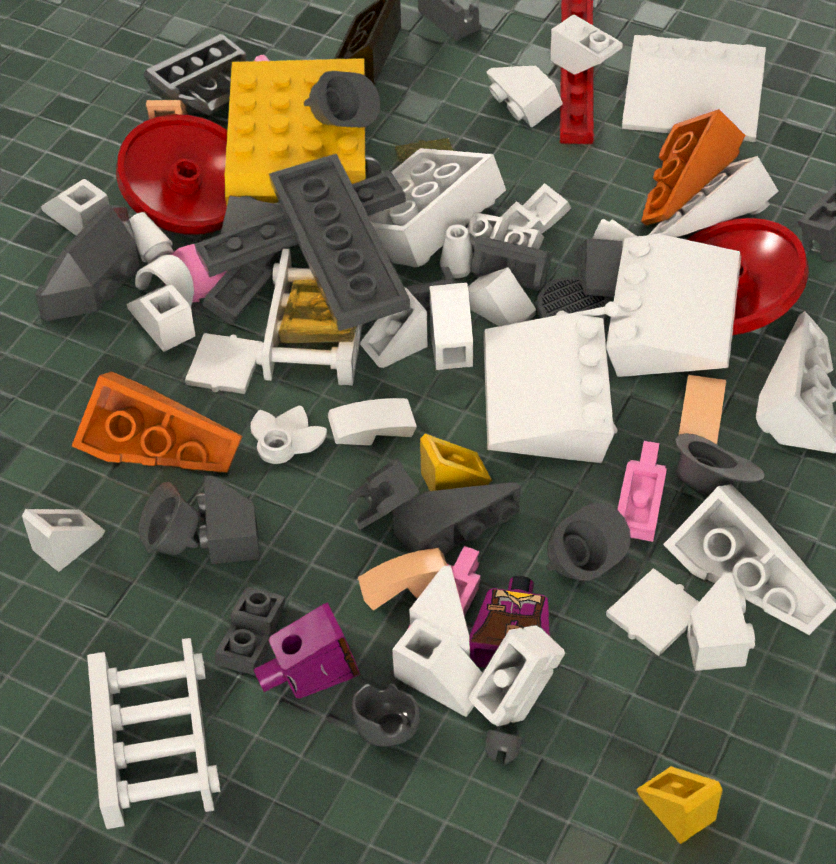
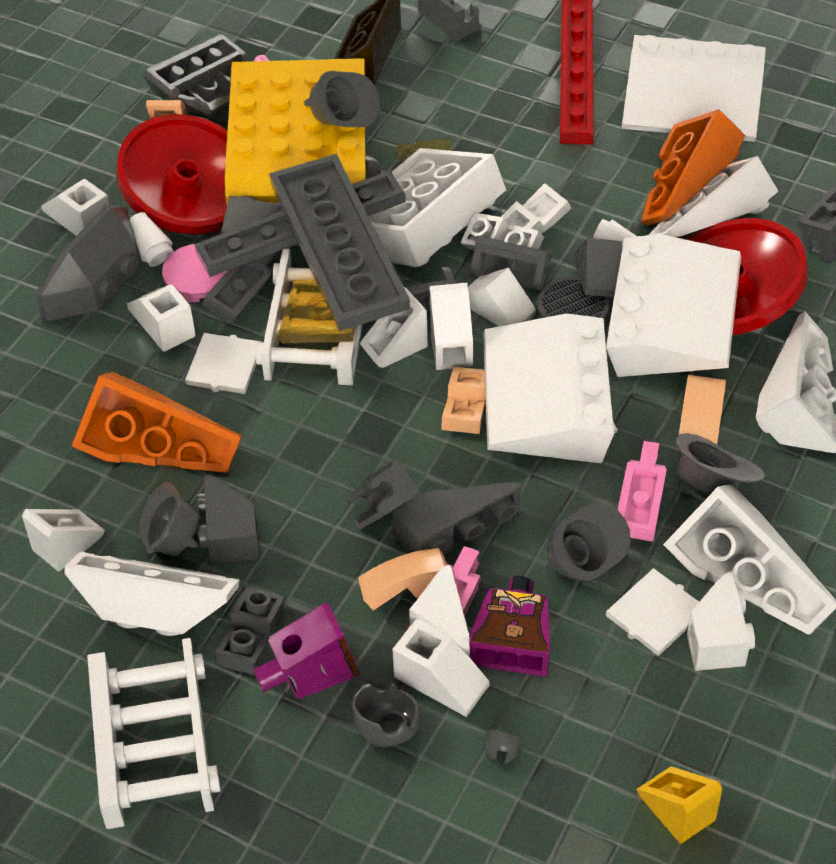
white helmet [135,255,194,306] -> none
white plate [250,406,327,464] -> none
white slope [328,398,417,445] -> none
yellow slope [420,434,492,491] -> none
white cone [440,225,473,278] -> none
white brick [468,625,566,726] -> none
white slope [487,66,563,128] -> none
white slope [550,15,623,75] -> none
white hinge [555,302,619,317] -> none
none -> white wedge [64,552,239,636]
none -> light nougat slope [441,367,486,434]

